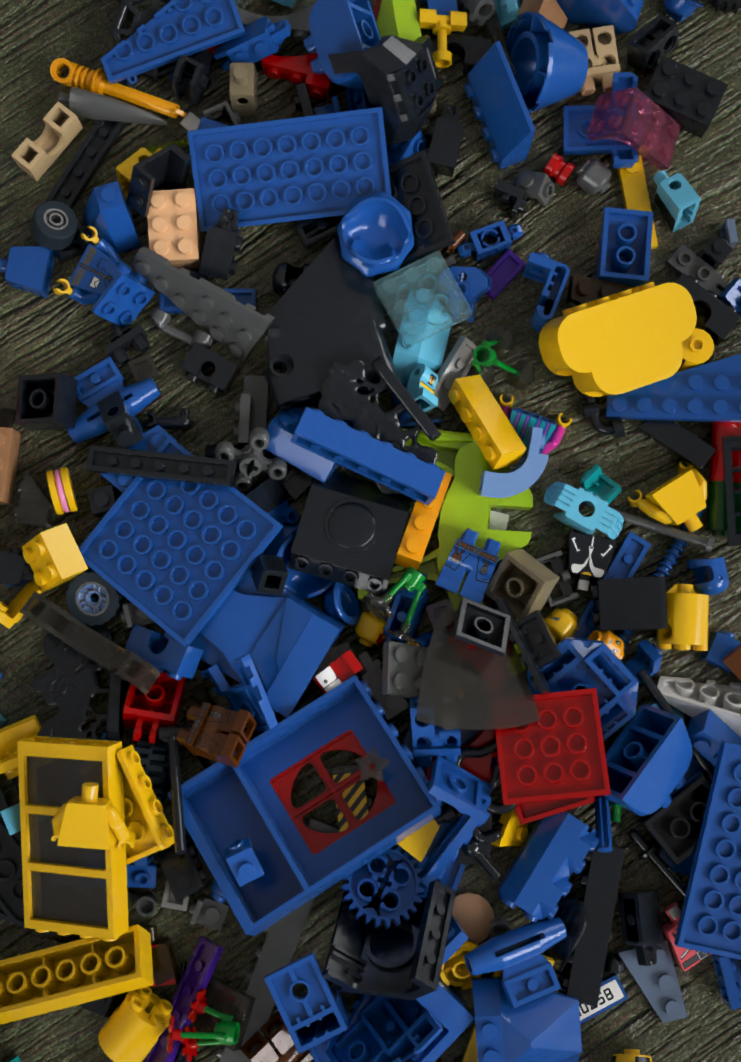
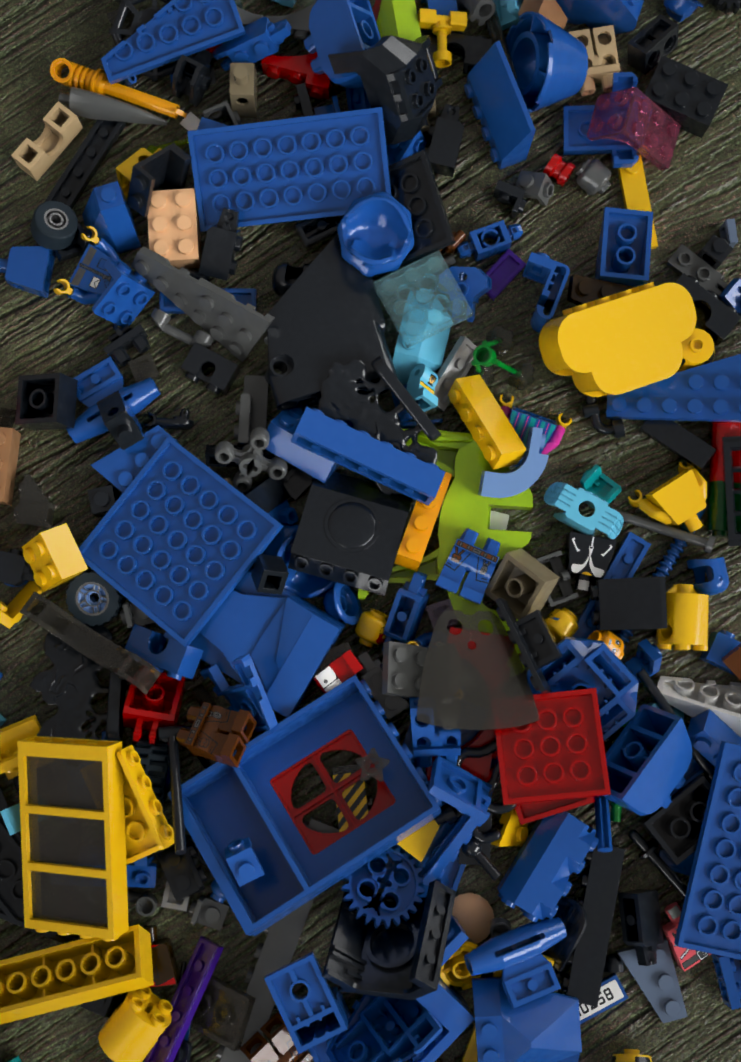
yellow head [46,467,78,515] -> none
yellow torso [51,782,136,850] -> none
black plate [85,445,237,488] -> none
plant [167,988,240,1062] -> none
plant [362,566,427,644] -> none
black slope [448,597,511,656] -> none
medium azure torso [653,170,701,233] -> none

